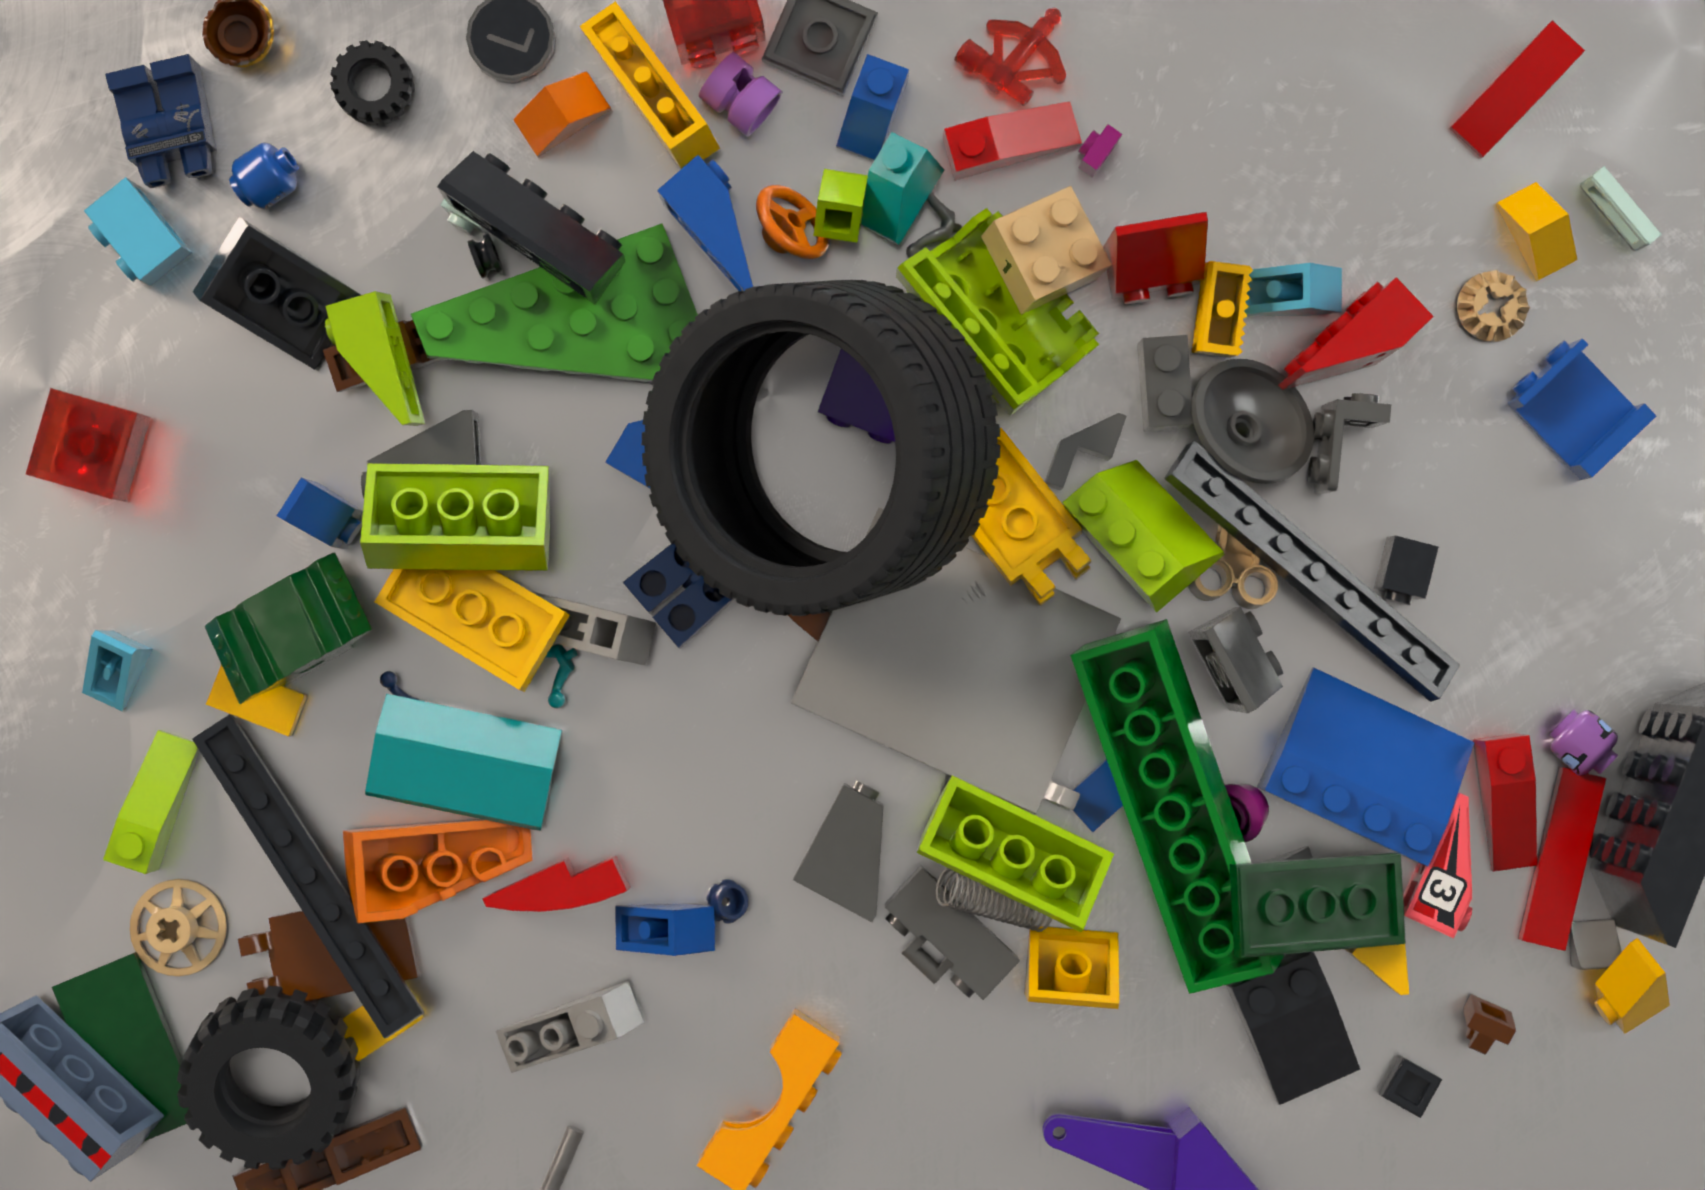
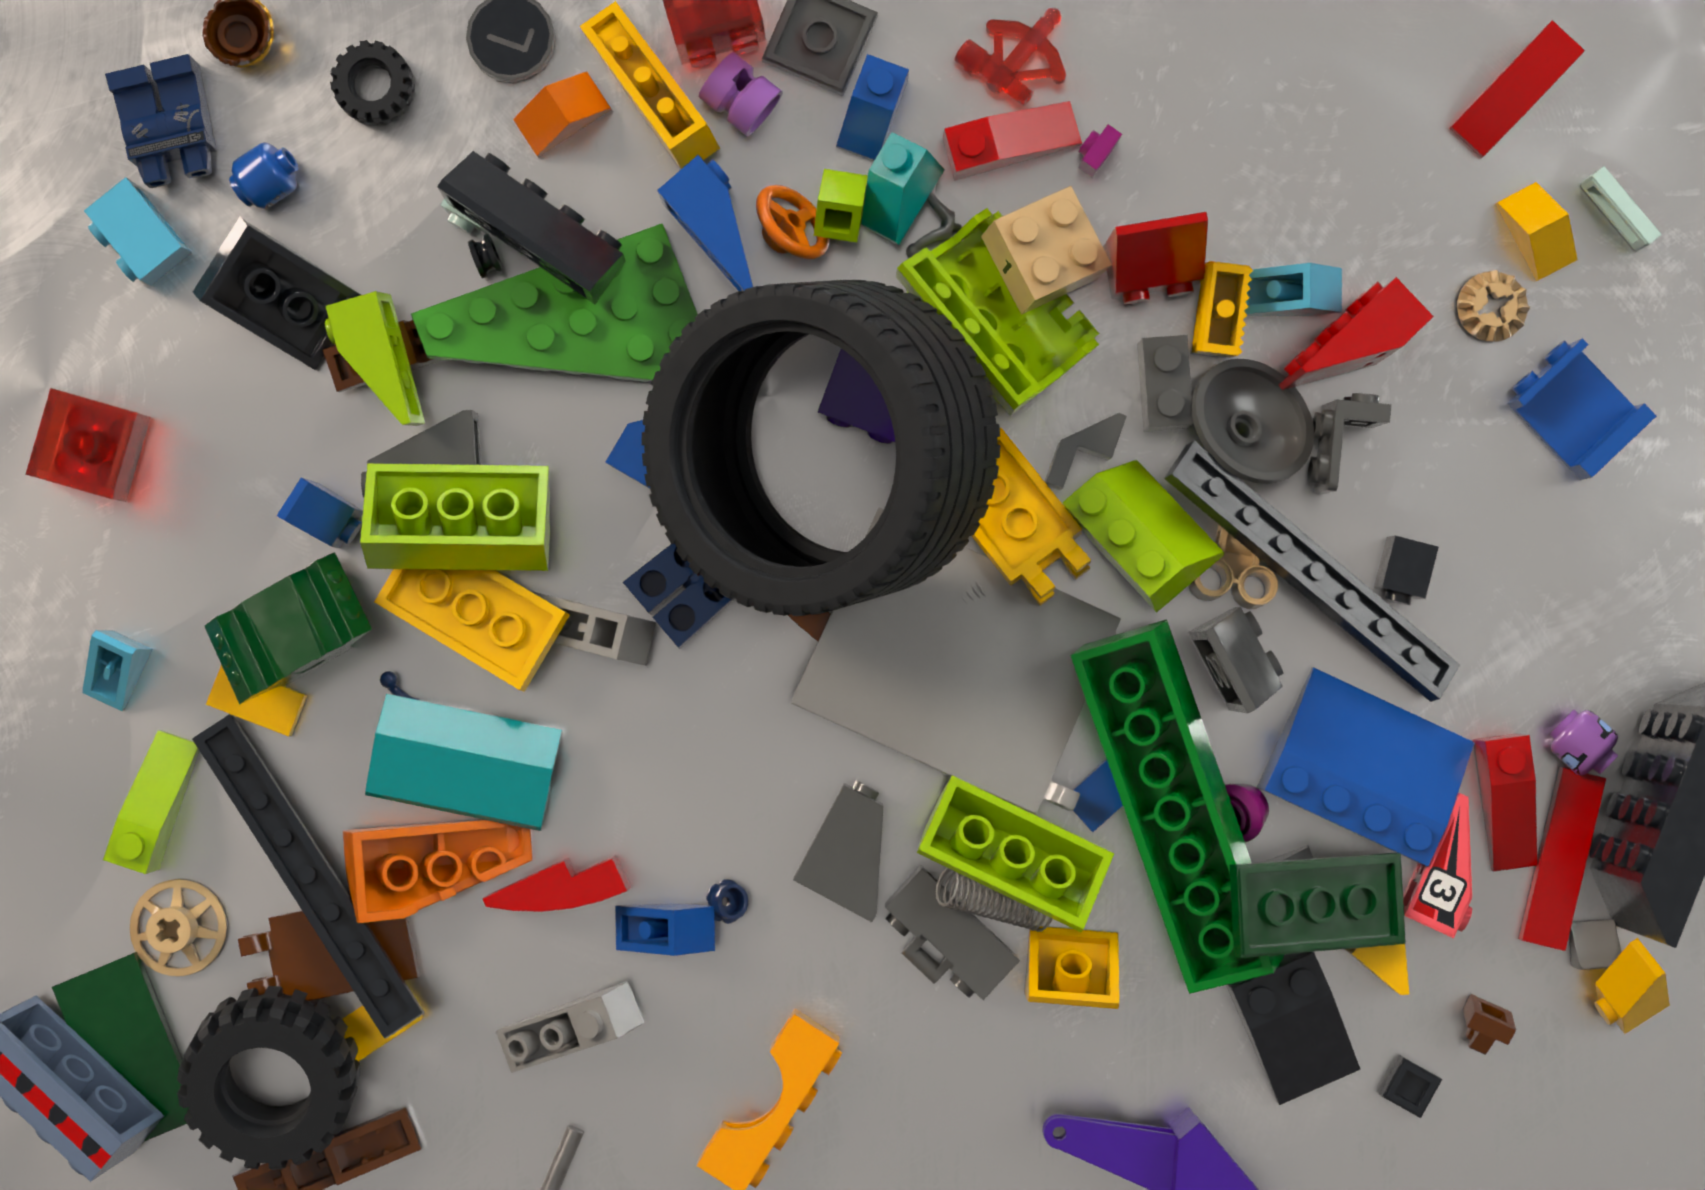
teal piece [546,644,578,708] -> none

